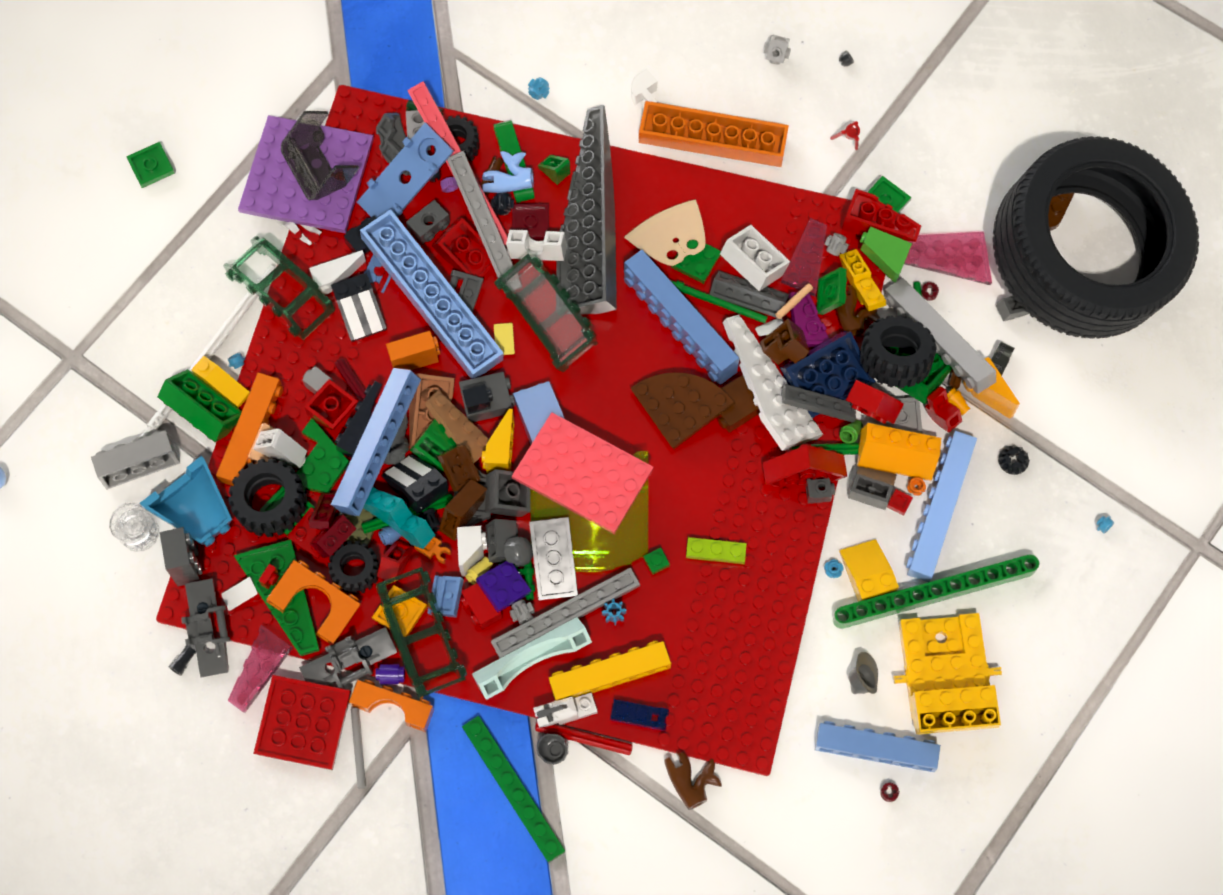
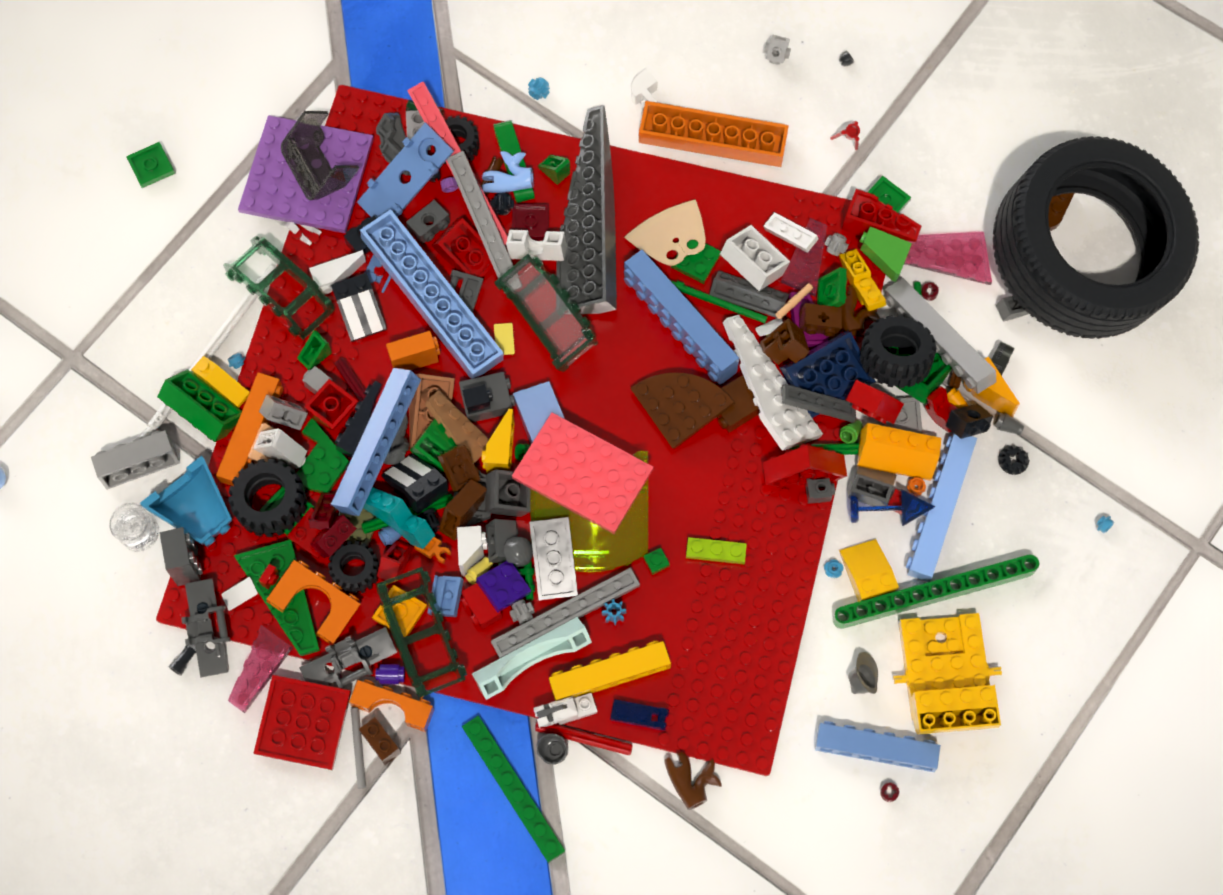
none -> light grey brick [259,394,308,430]
none -> green slope [297,330,332,370]
none -> reddish brown brick [359,717,401,765]
none -> green bush [514,444,531,461]
none -> white plate [763,212,819,253]
none -> reddish brown brick [799,303,842,337]
none -> clear blue piece [850,489,935,526]
none -> black brick [946,403,993,439]
none -> dark grey cone [994,412,1024,436]

